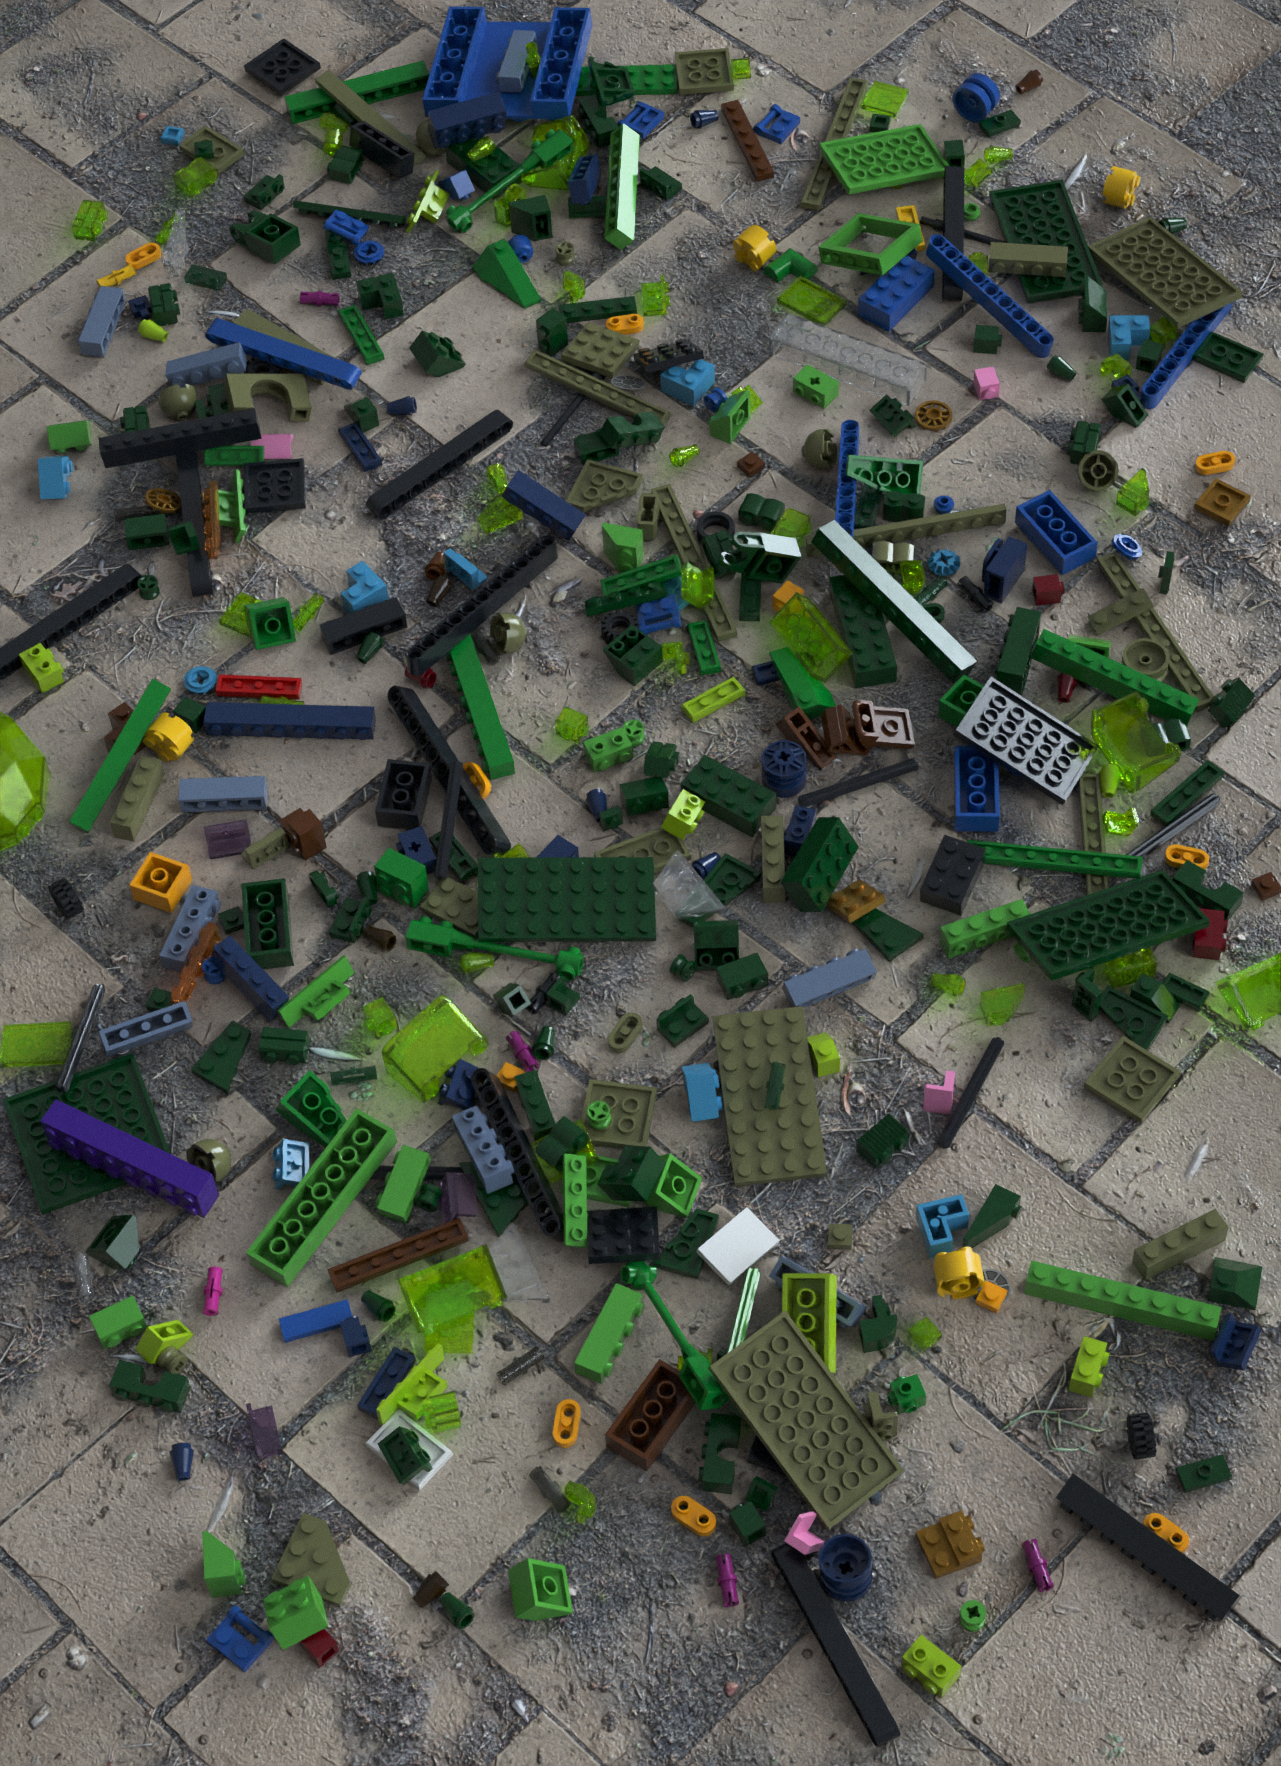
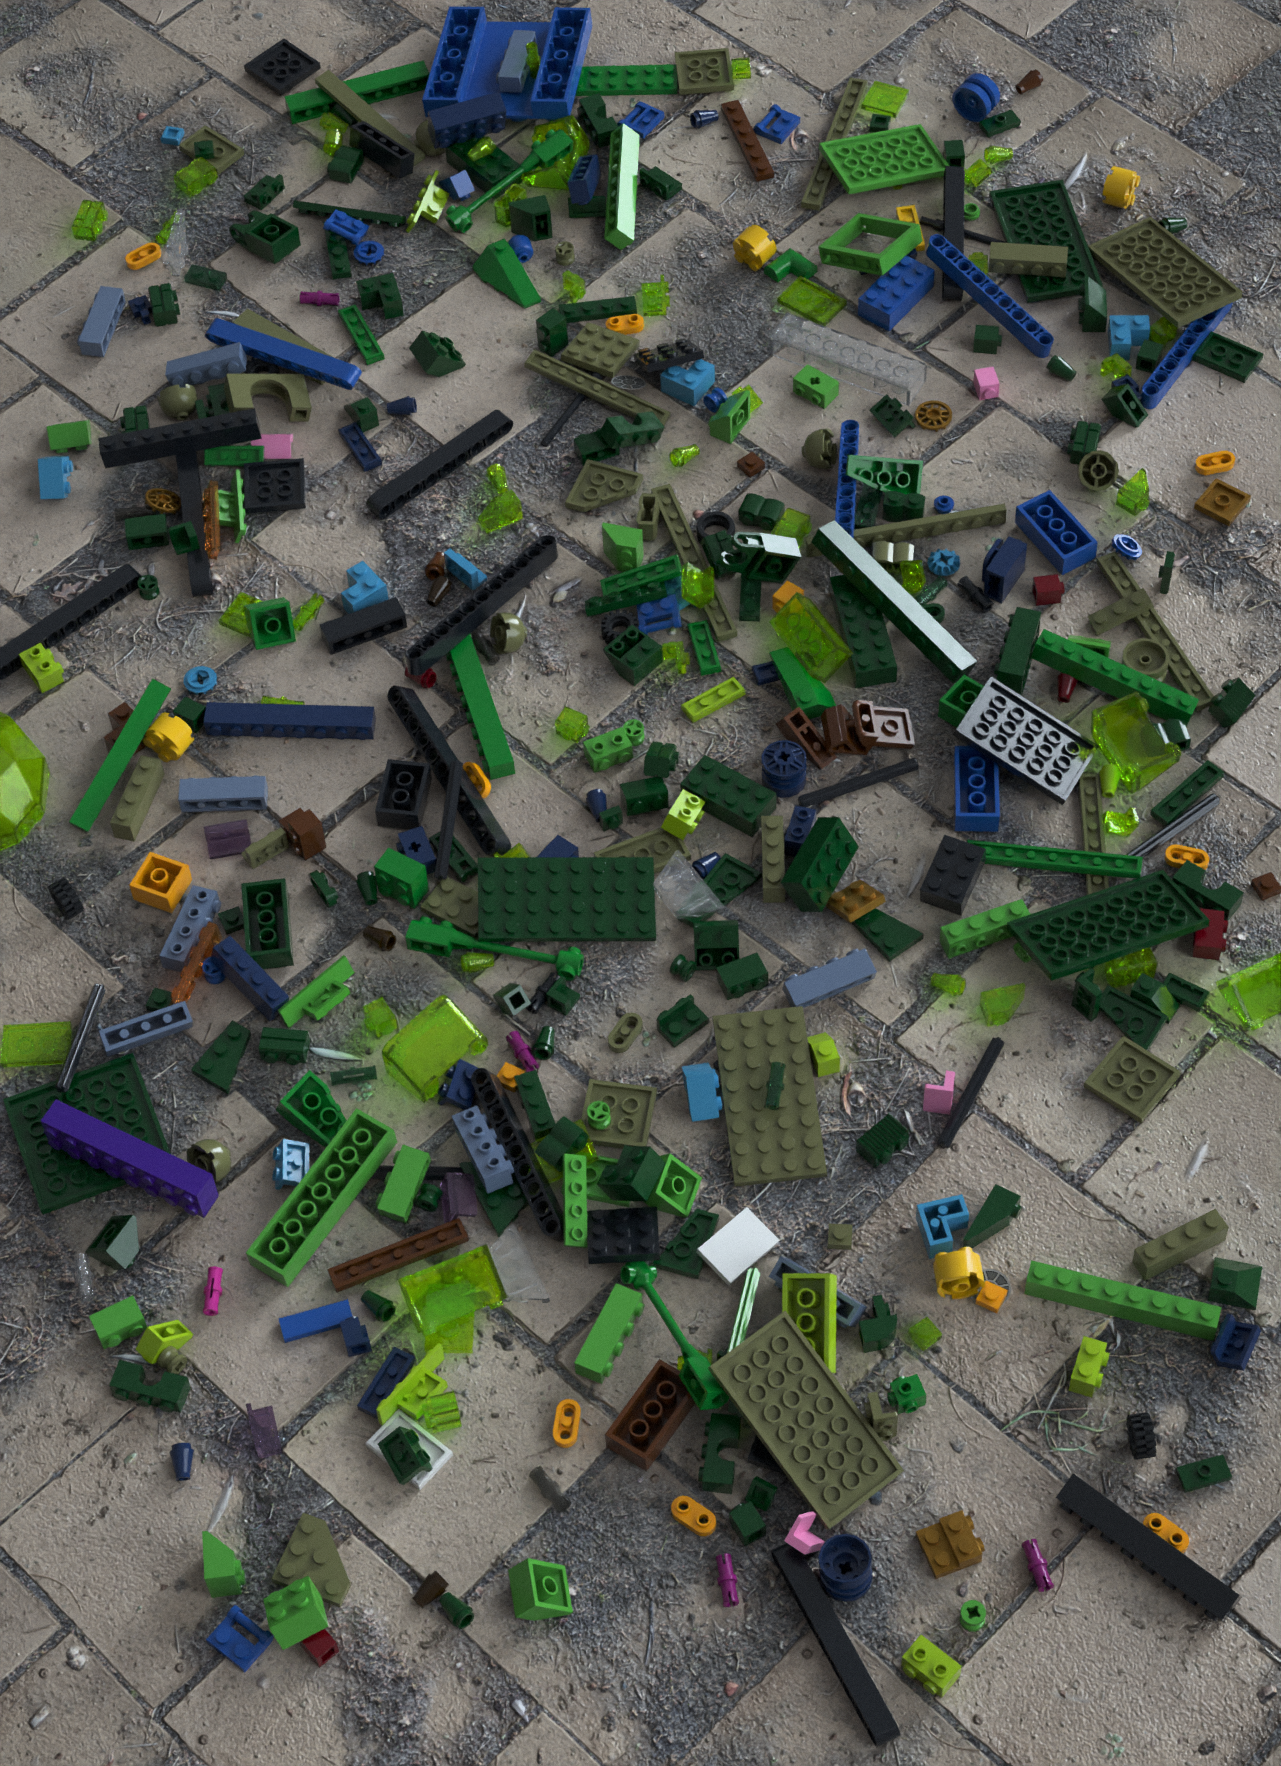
yellow pin [96,264,136,288] -> none
lime cone [138,319,168,343] -> none
red plate [216,674,302,700] -> none
dark green bracket [329,896,372,944] -> none
dark green cone [356,632,384,664] -> none
clear smoke pin [496,1346,544,1386] -> none
dark blue brick [501,470,586,541] -> none
clear neon green bracket [564,1480,596,1524] -> none
dark green wing [588,56,634,107] -> none

